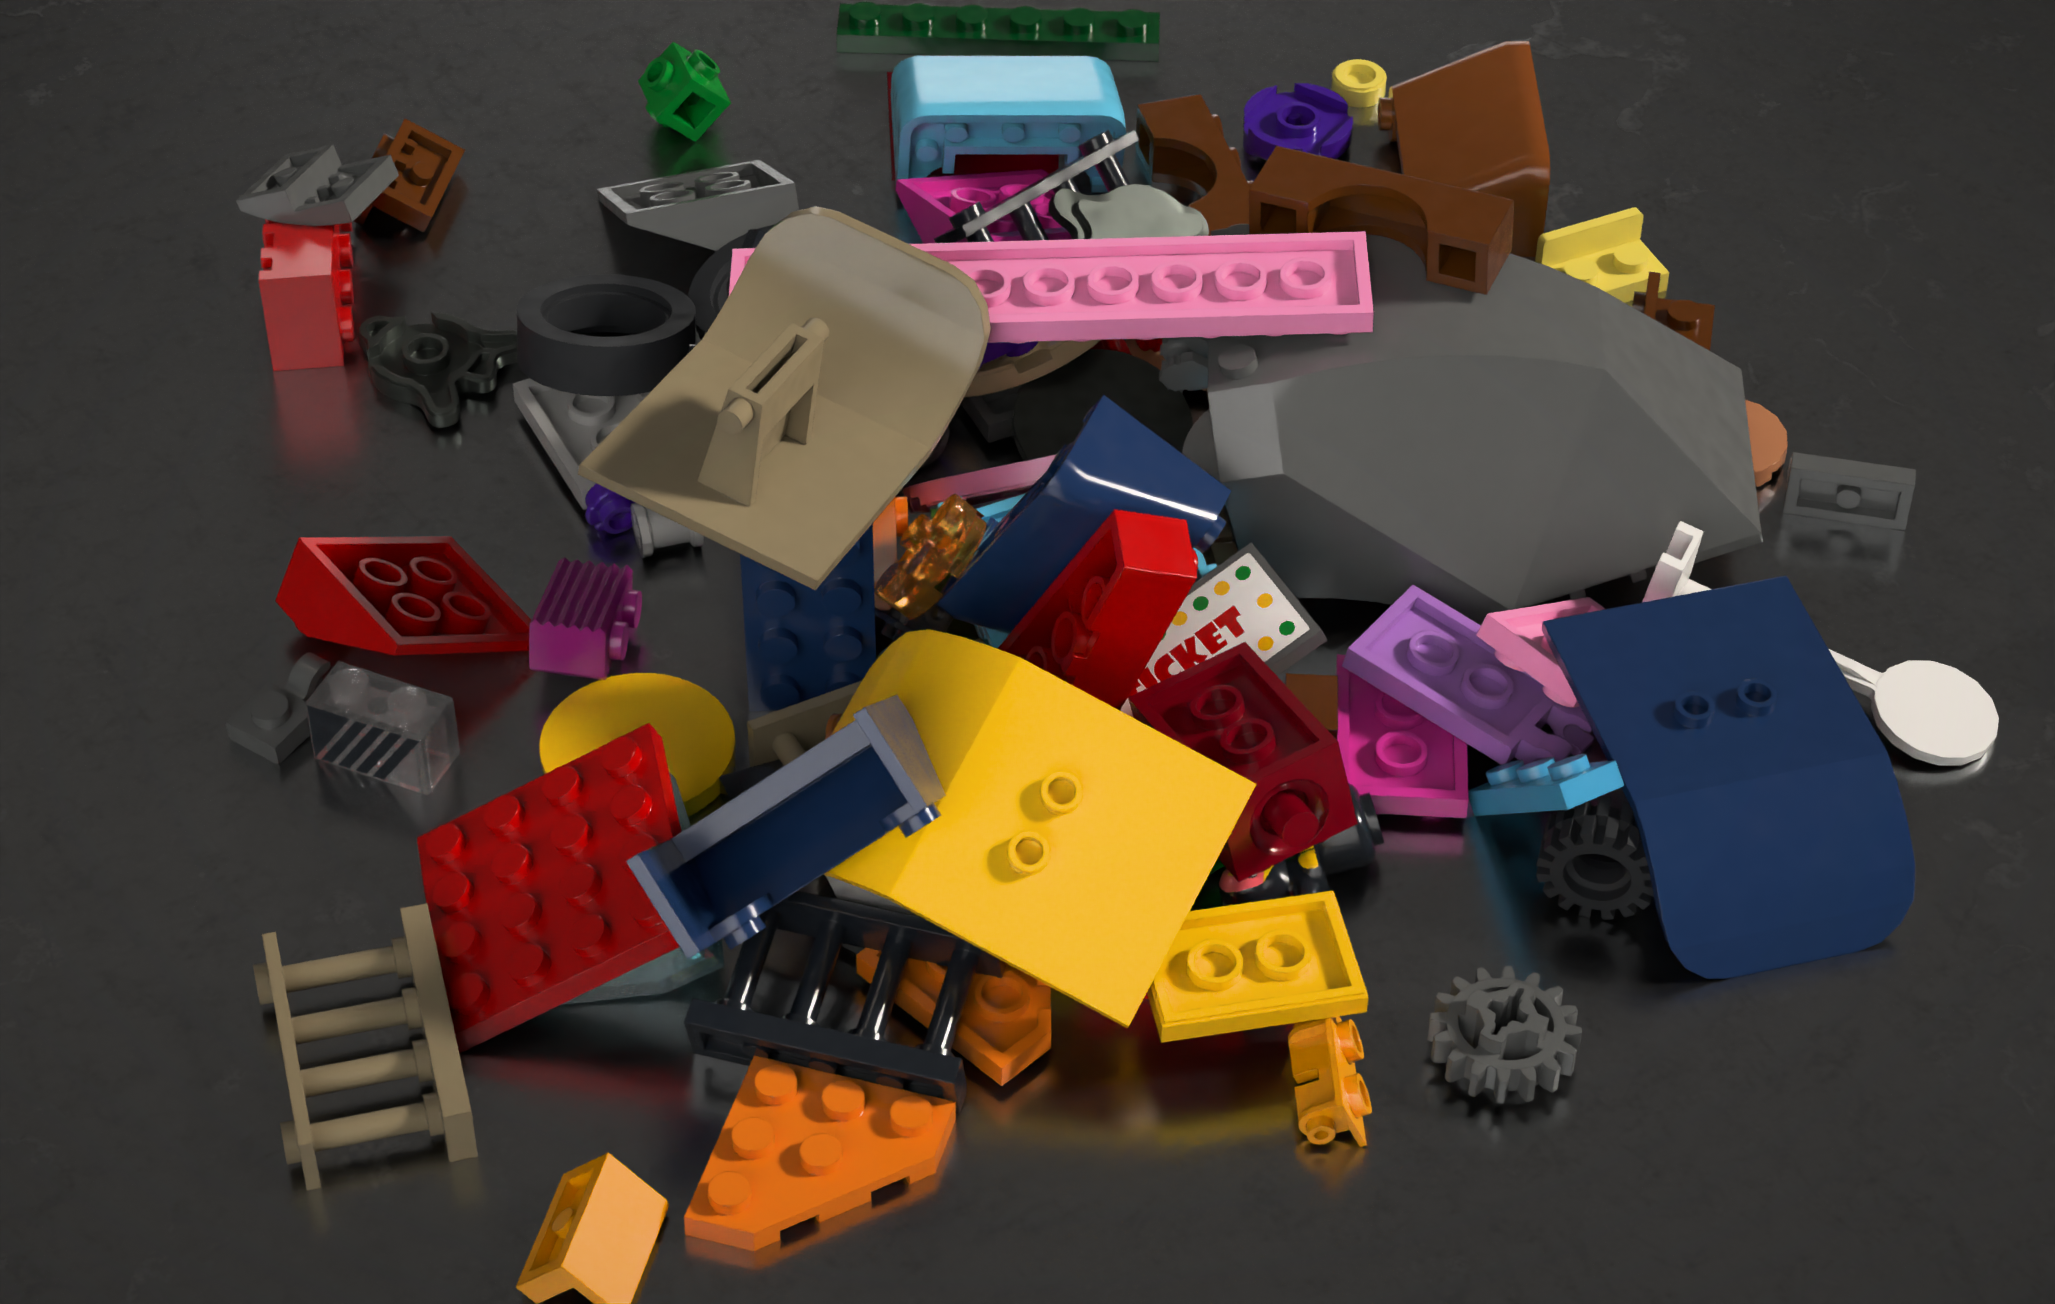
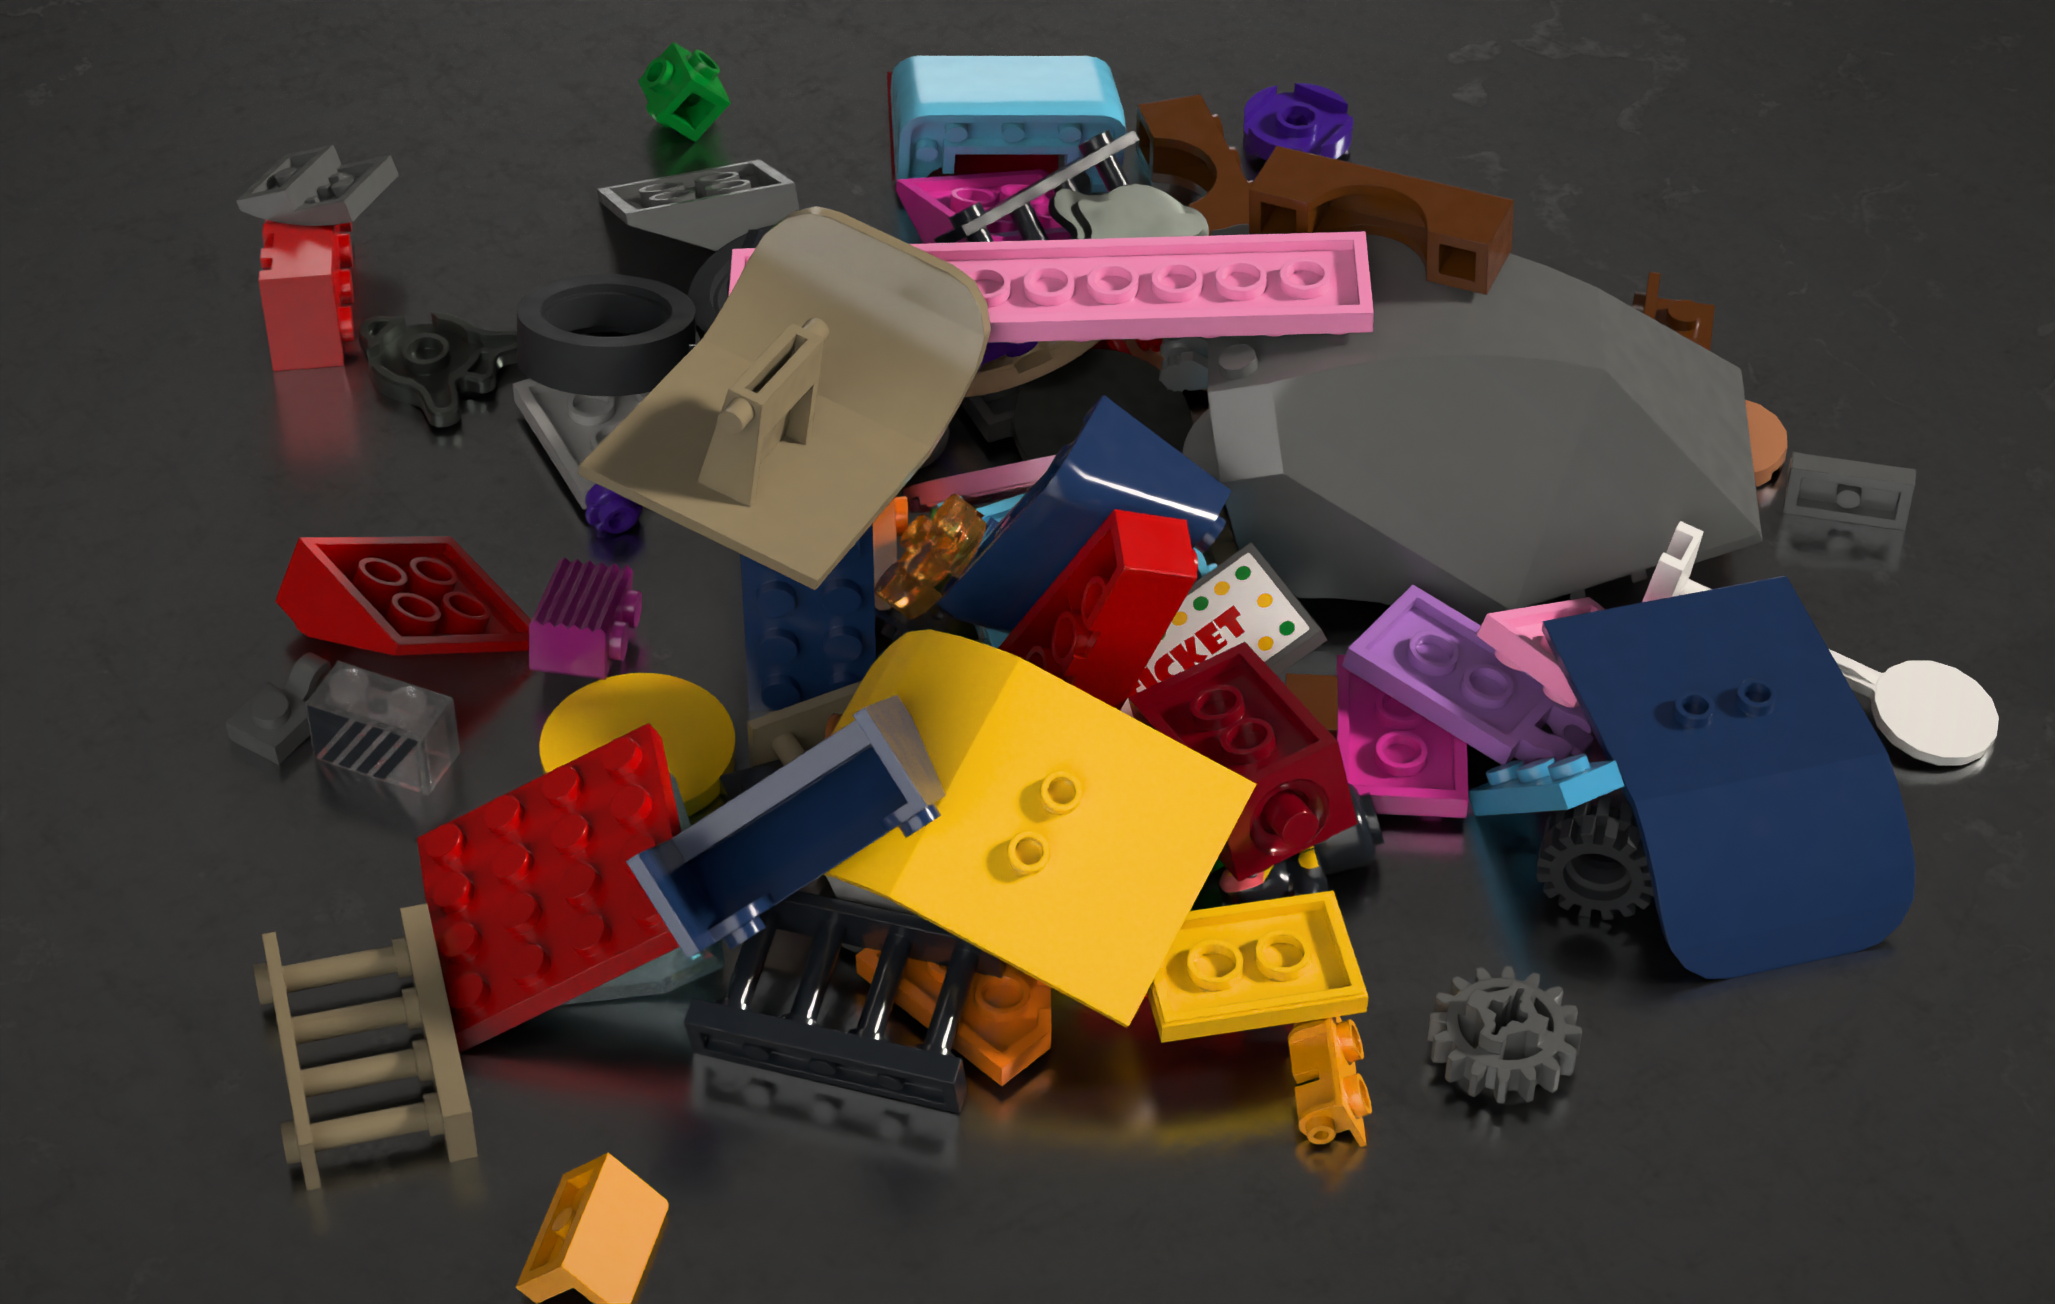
reddish brown bracket [354,119,465,232] -> none
light grey bush [630,503,704,558] -> none
orange plate [684,1055,956,1251] -> none
dark green plate [836,1,1160,61] -> none
light yellow tile [1331,59,1387,108] -> none
dark orange windscreen [1378,41,1550,257] -> none
light yellow bracket [1535,207,1669,303] -> none

